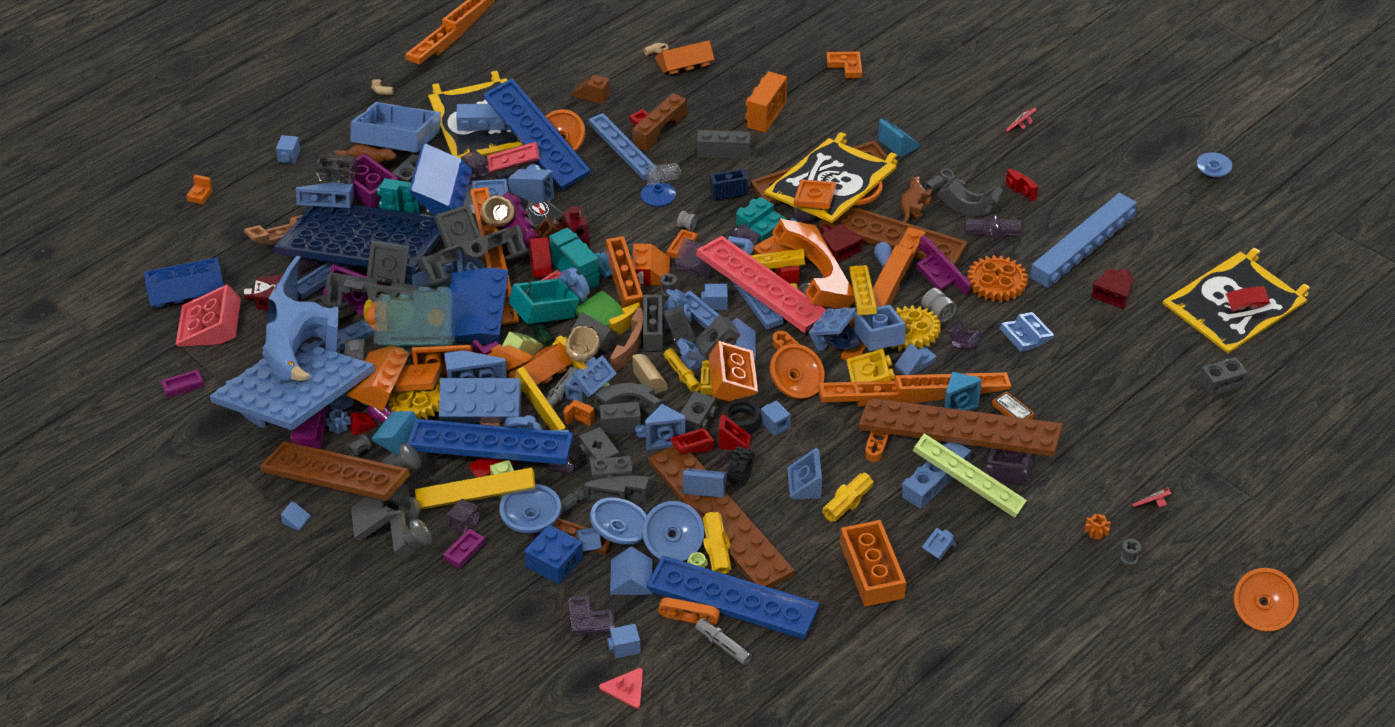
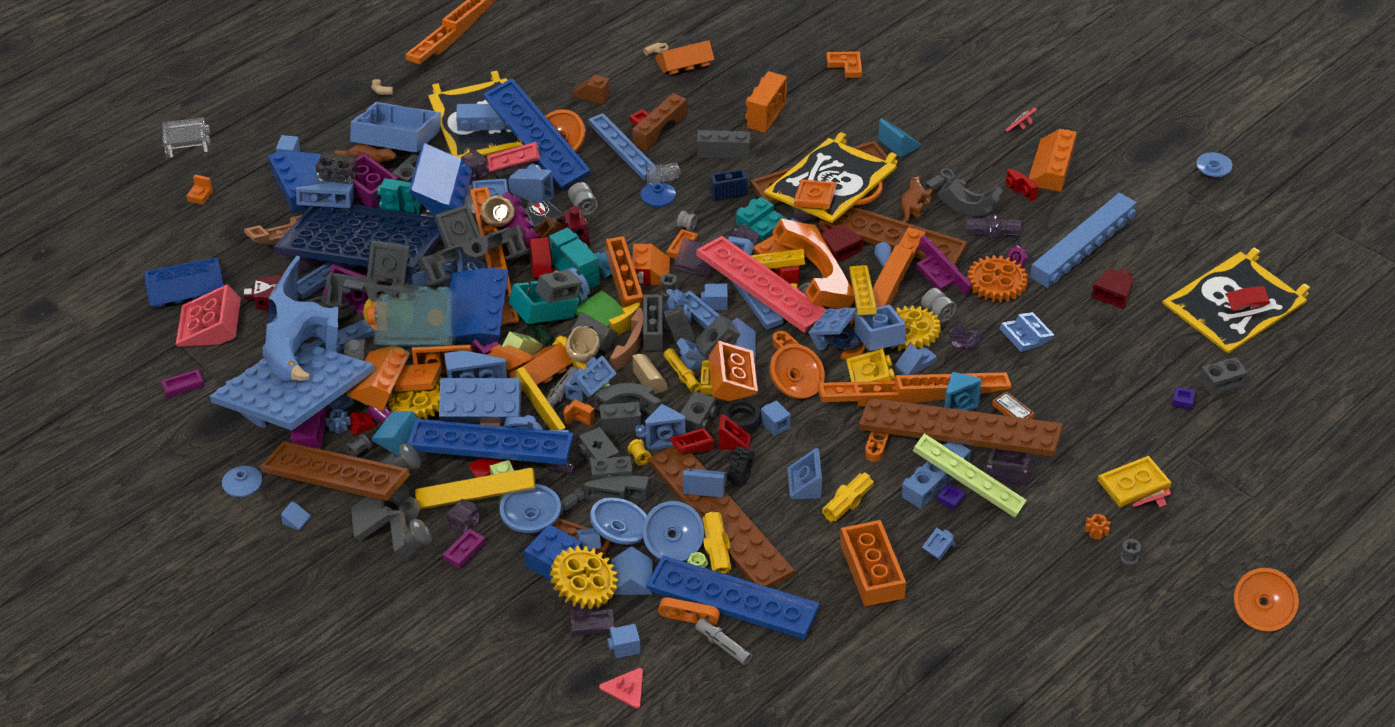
none -> clear panel [162,117,211,158]
none -> medium blue dish [222,466,263,497]
none -> blue slope [268,151,335,213]
none -> dark grey brick [535,270,582,303]
none -> yellow gear [550,545,618,609]
none -> light grey wheel [568,182,598,216]
none -> yellow bush [627,439,651,466]
none -> dark purple plate [937,484,965,510]
none -> magenta piece [1006,245,1028,266]
none -> orange slope [1029,129,1077,192]
none -> yellow tile [1097,456,1171,507]
none -> dark purple plate [1172,387,1195,409]

